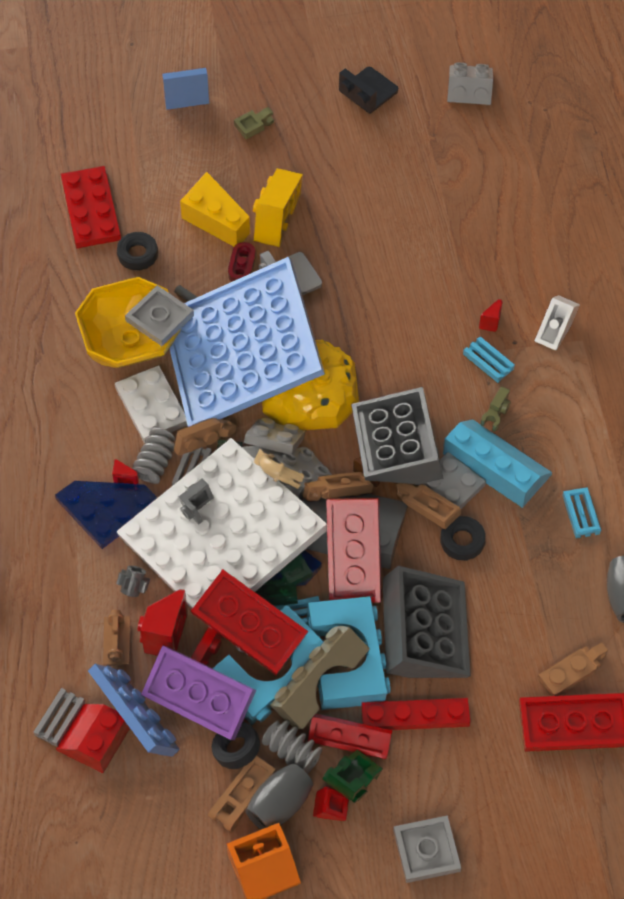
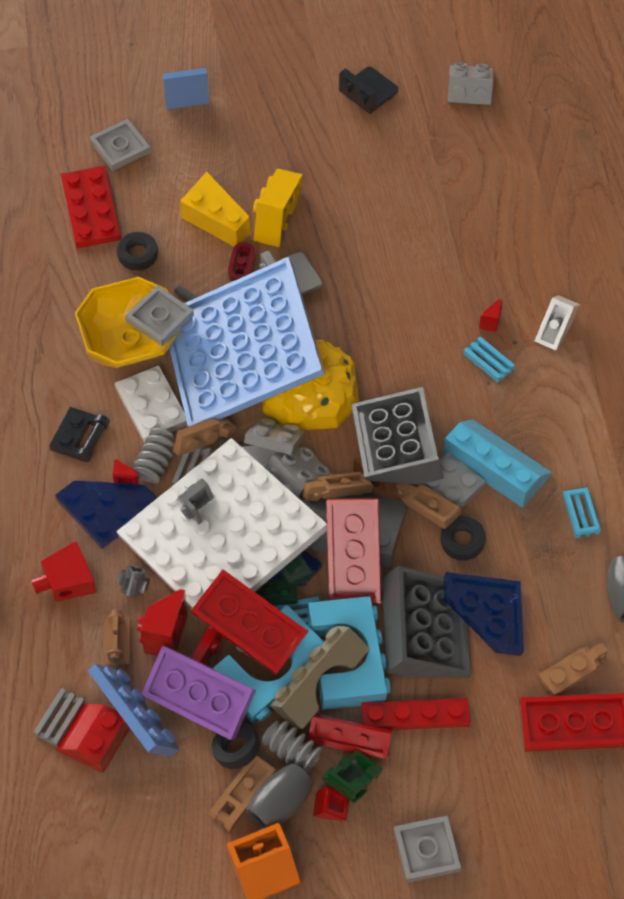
olive plate [234,107,274,140] -> none
tan piece [254,449,304,489] -> none
olive plate [481,386,511,432] -> none
none -> red torso [31,541,96,602]
none -> black plate [49,407,110,462]
none -> light grey plate [89,119,151,171]
none -> clear blue plate [444,572,524,656]

